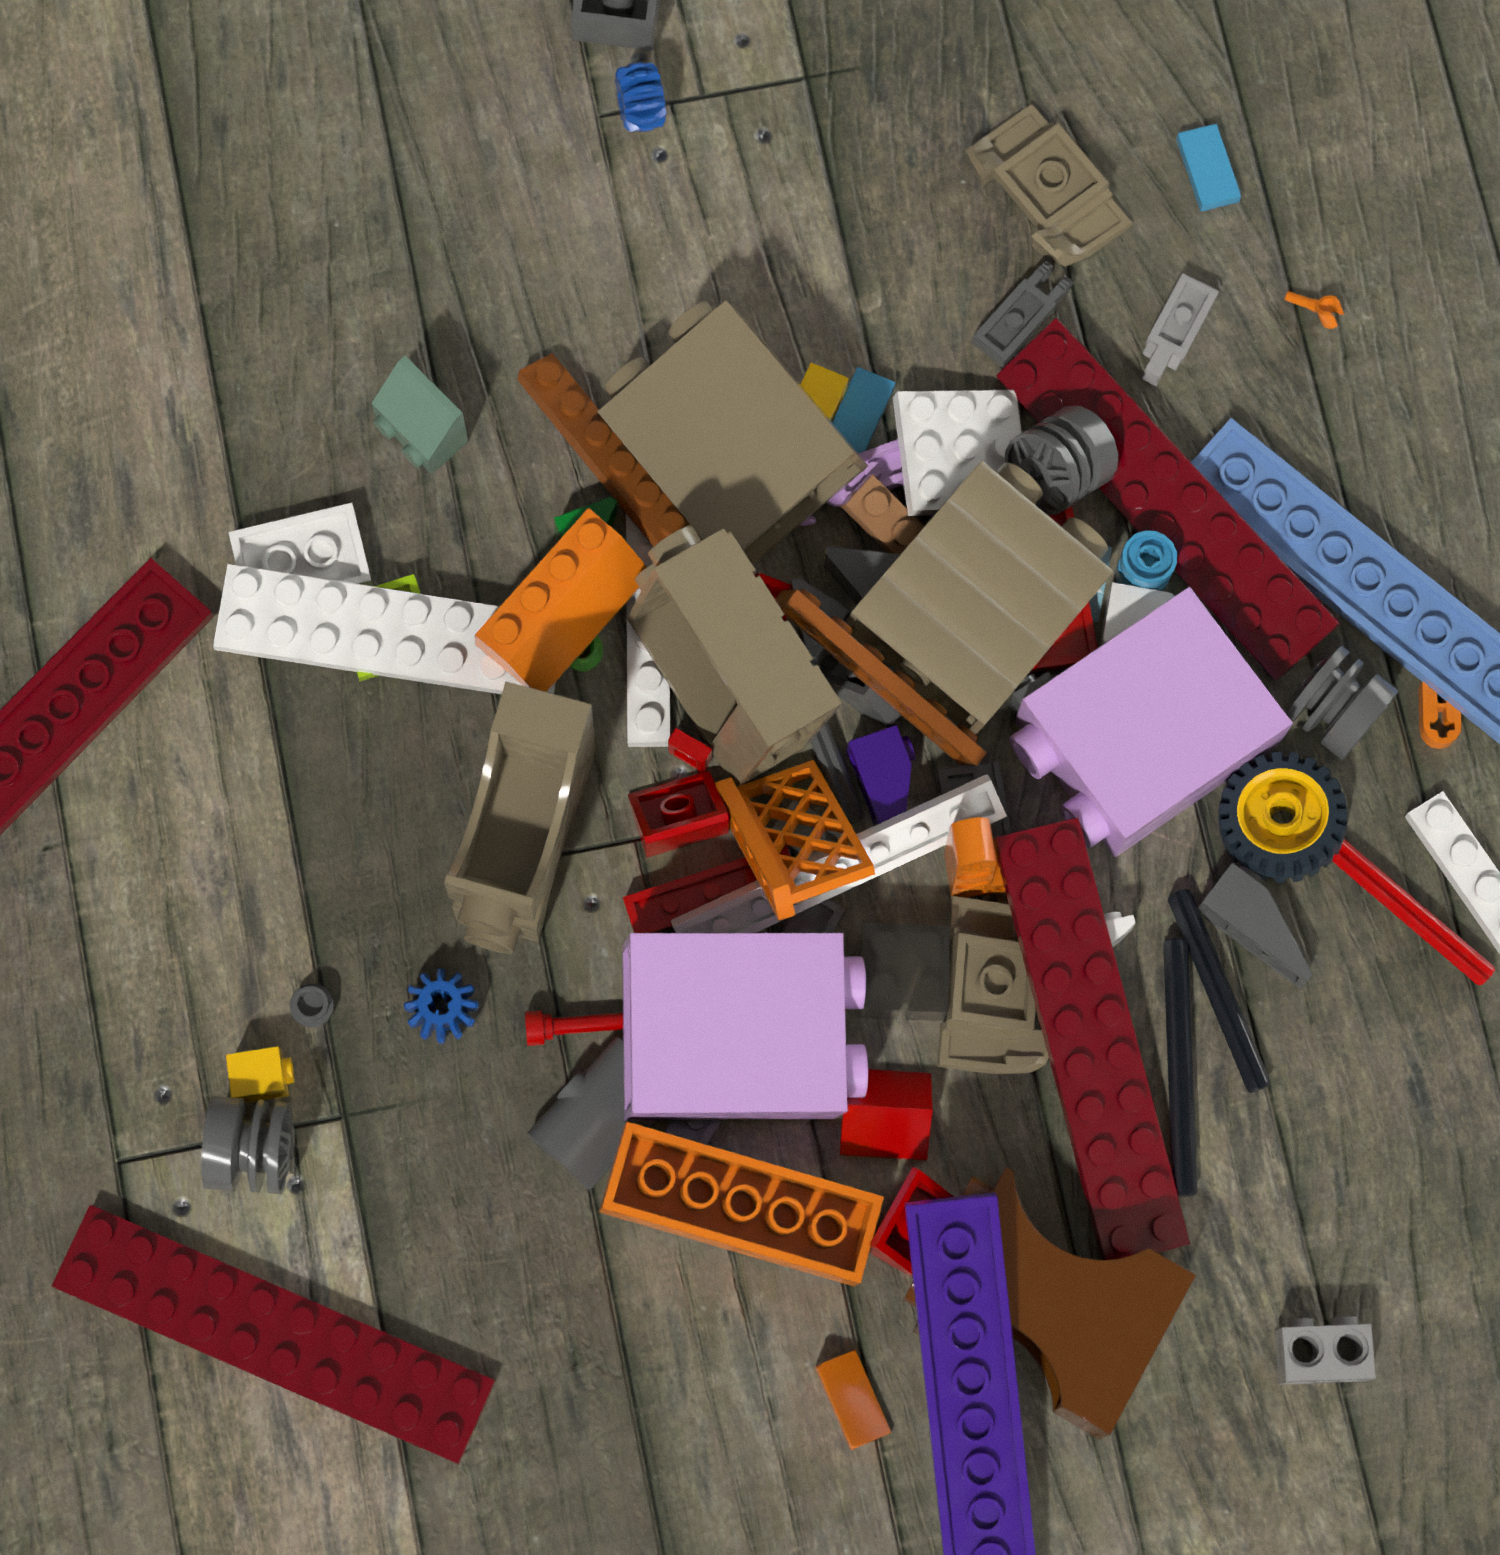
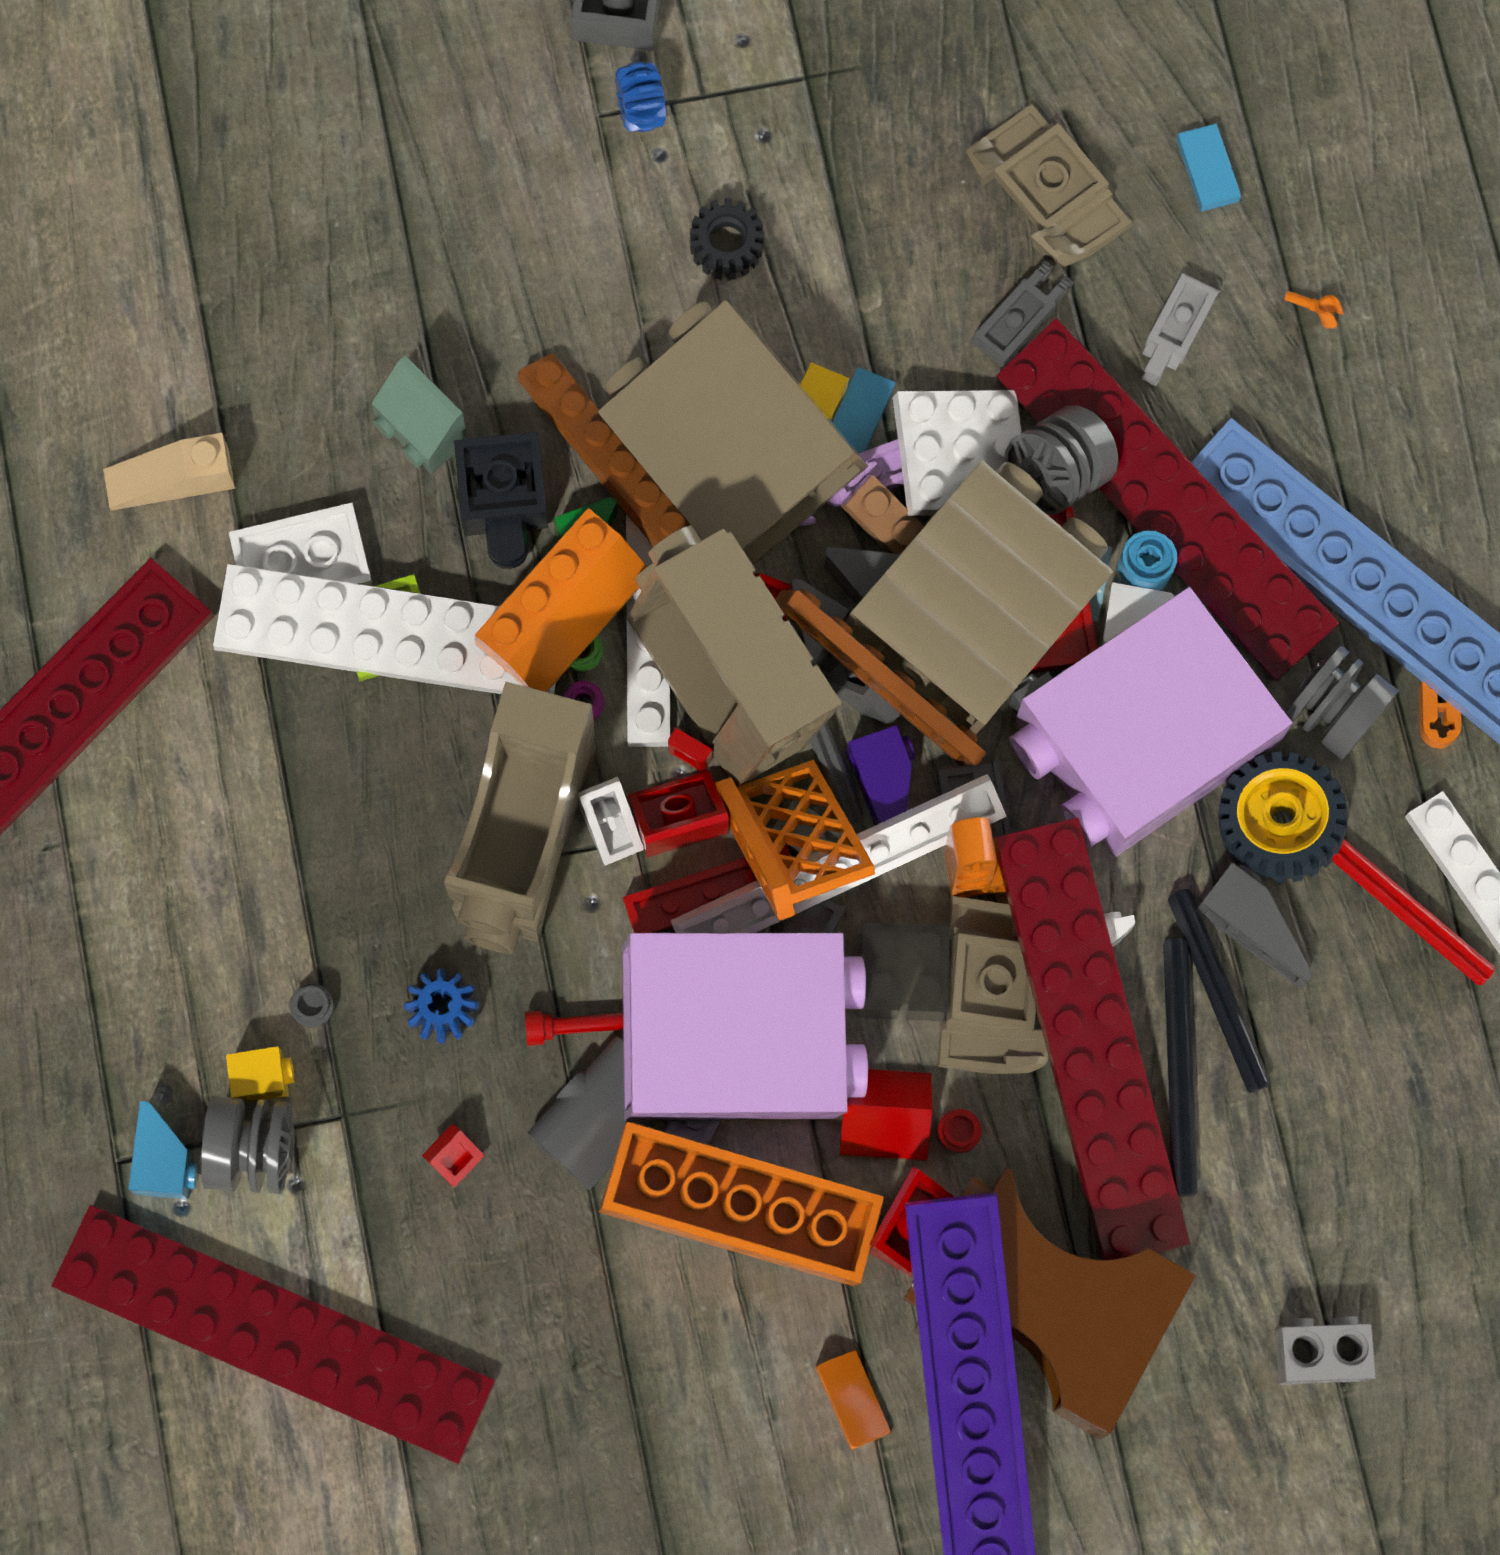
none -> tan slope [103,433,235,511]
none -> dark azure slope [128,1101,199,1200]
none -> red plate [421,1124,485,1188]
none -> black brick [454,432,548,569]
none -> magenta plate [562,681,604,721]
none -> white slope [577,777,644,866]
none -> black tyre [690,198,764,280]
none -> red plate [938,1109,982,1153]

